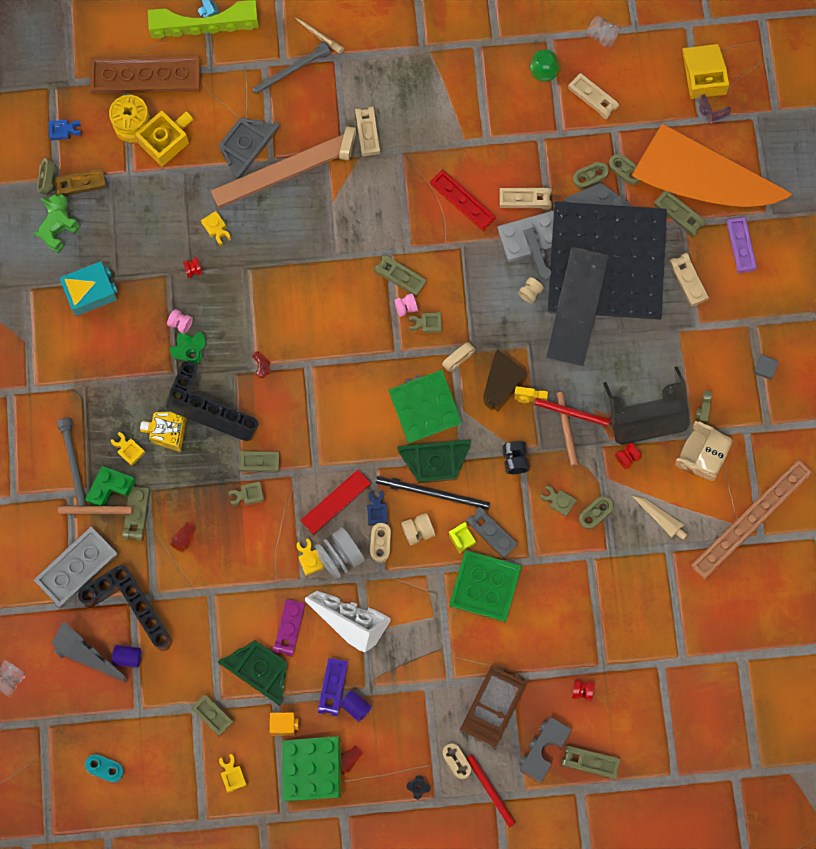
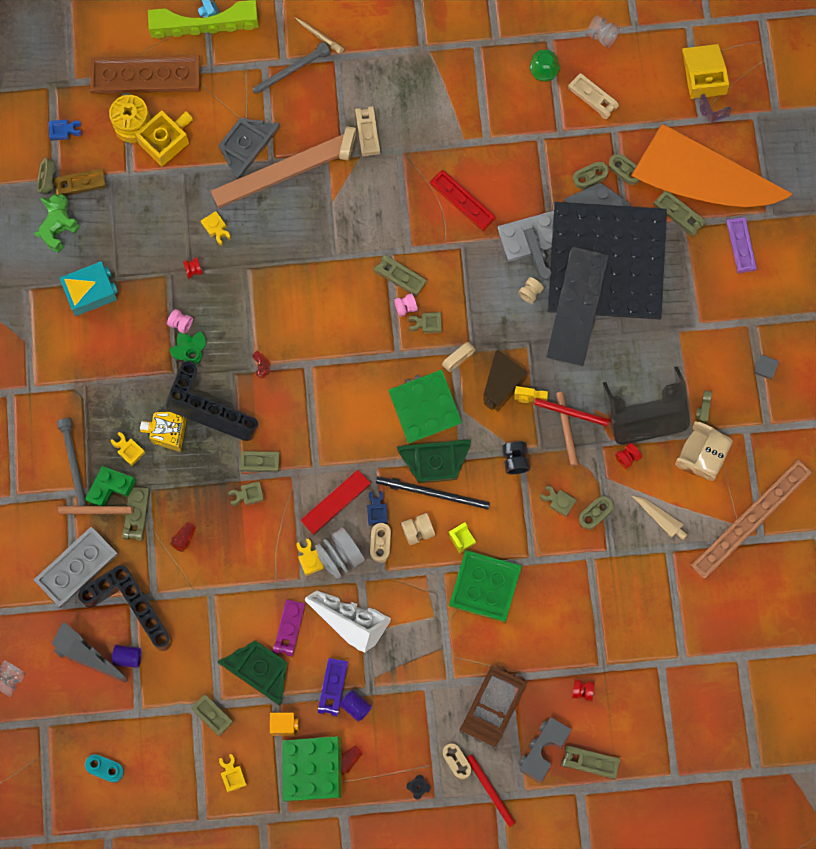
dark grey plate [465,507,518,559] -> none
tan plate [500,188,552,209] -> none
tan plate [669,253,709,307] -> none

